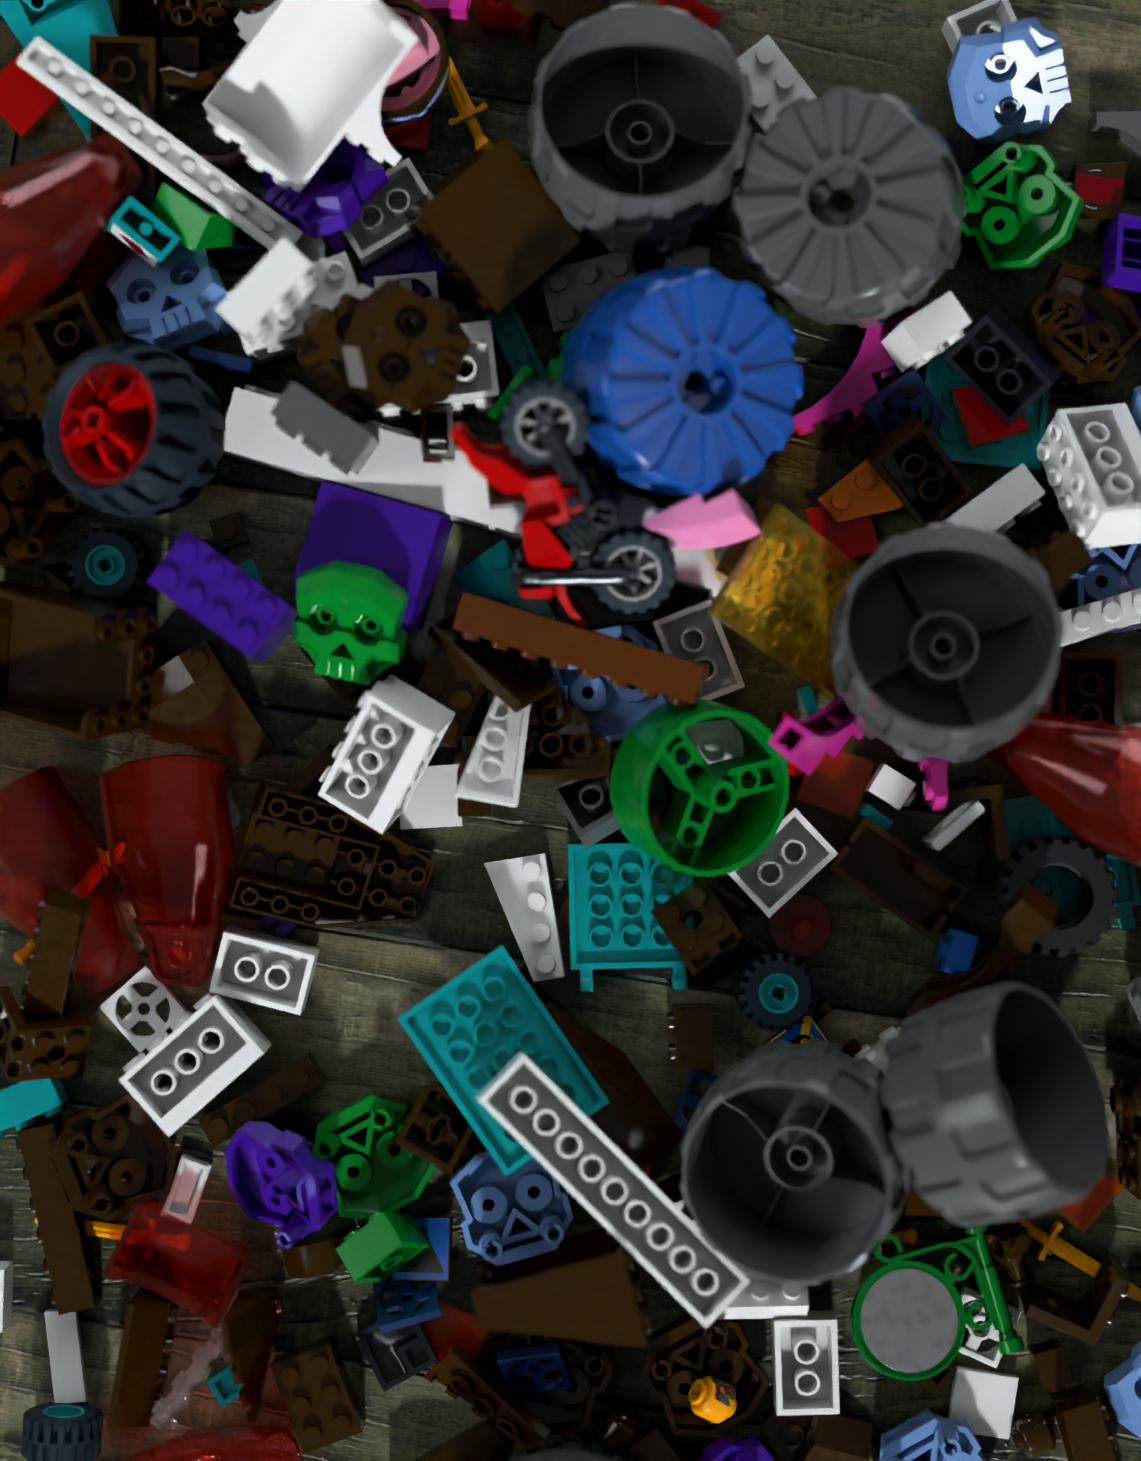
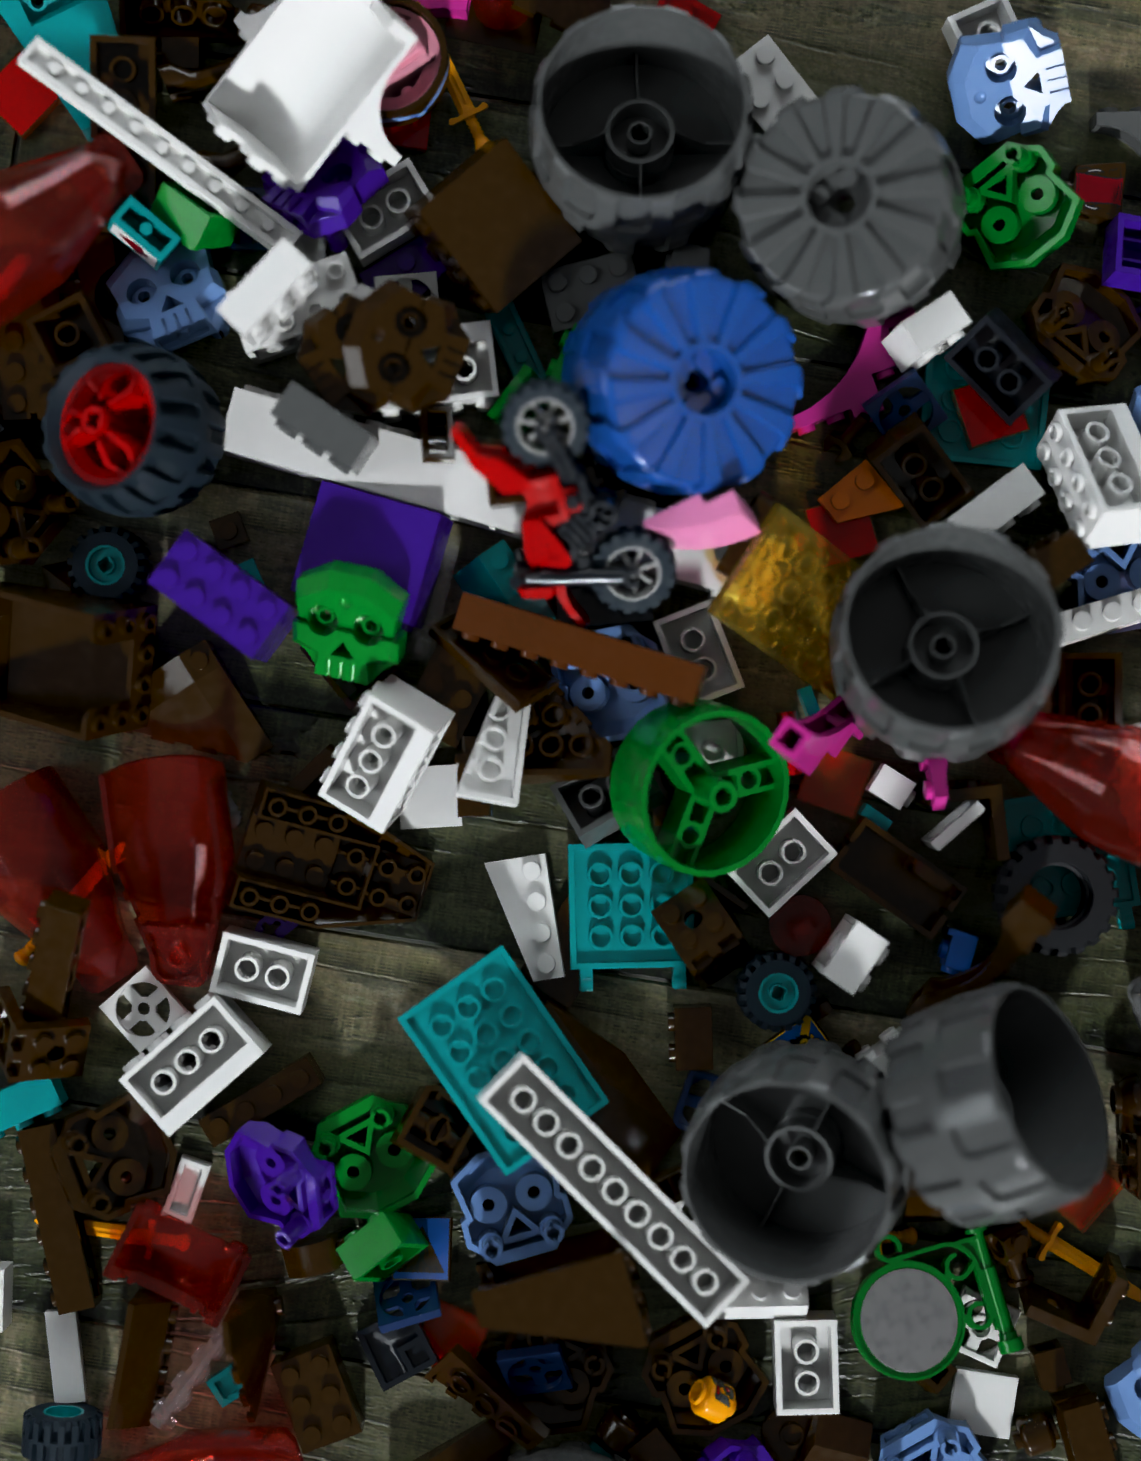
dark blue piece [188,345,261,382] -> none
none -> white brick [811,913,890,995]

